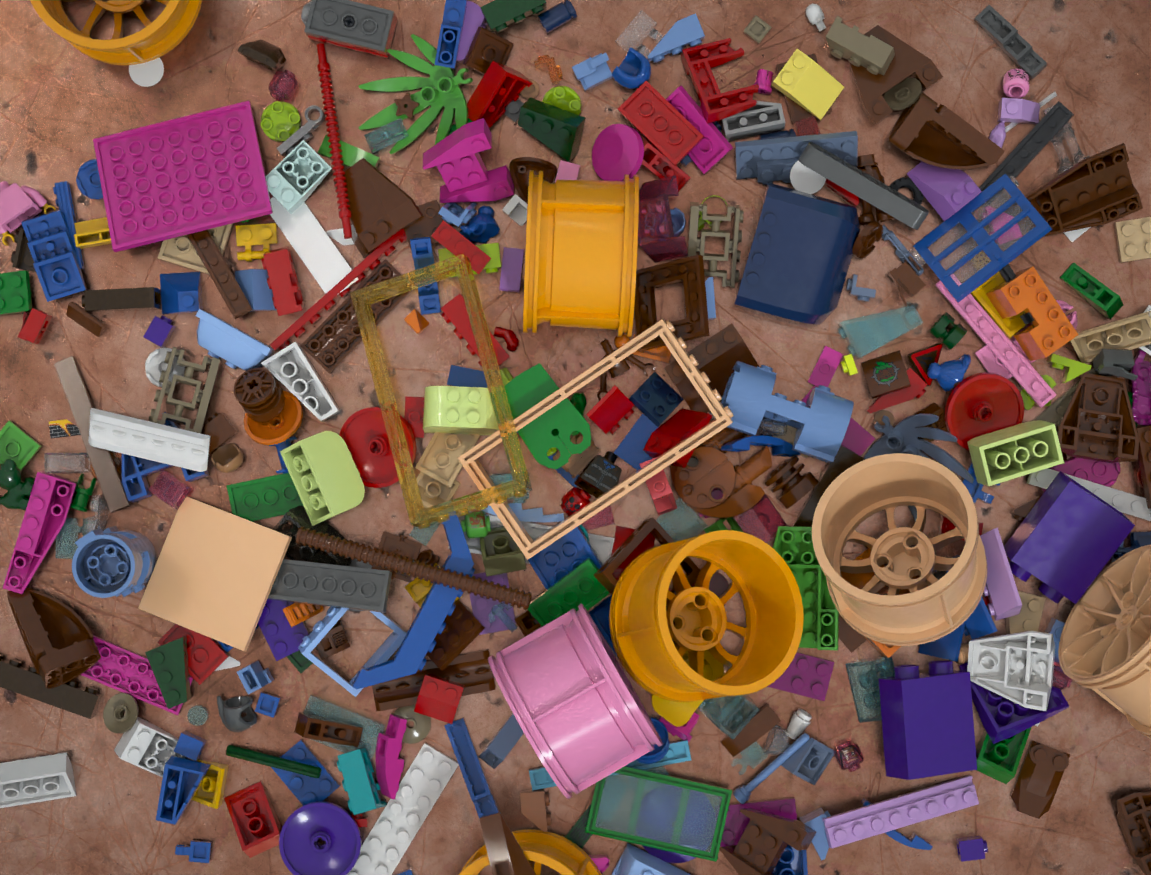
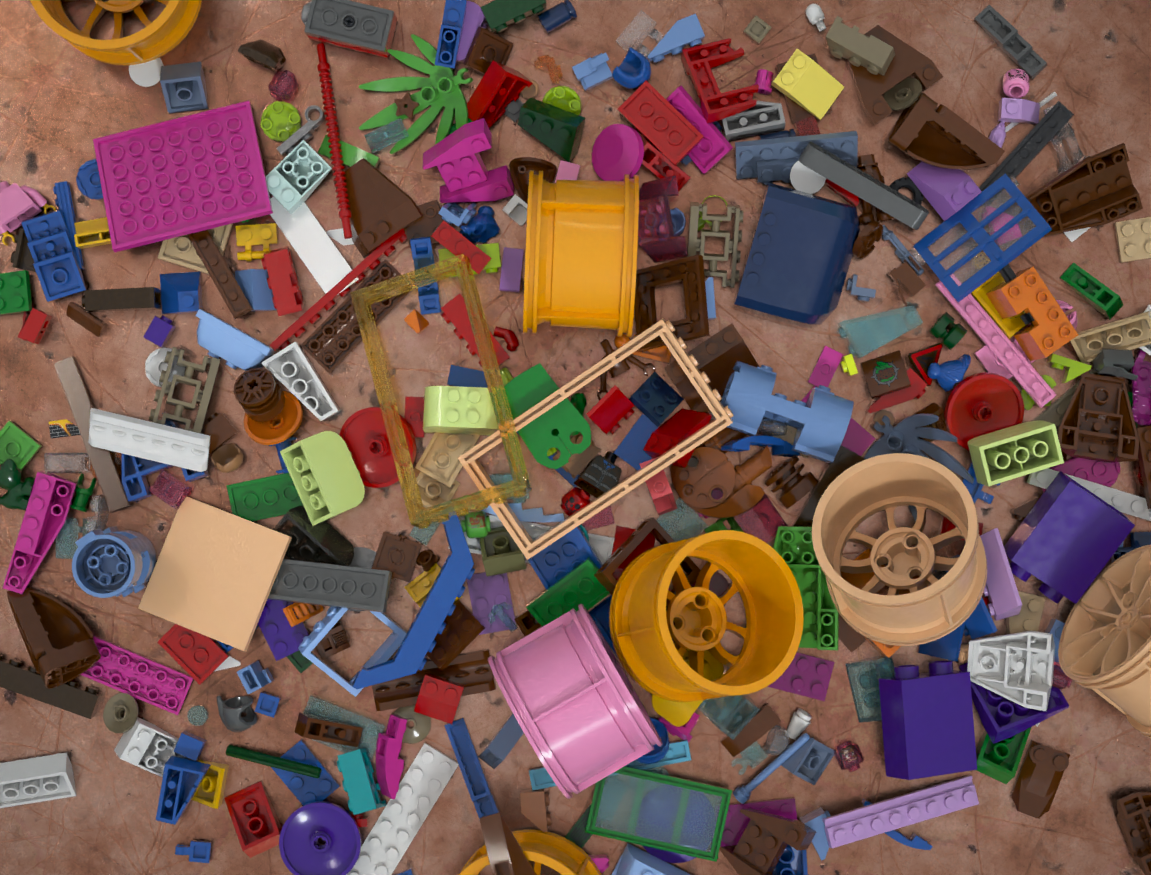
dark green wedge [145,635,191,709] -> none
reddish brown piece [296,526,532,610] -> none
dark purple brick [956,835,988,862] -> none
none -> sand blue slope [160,62,208,113]

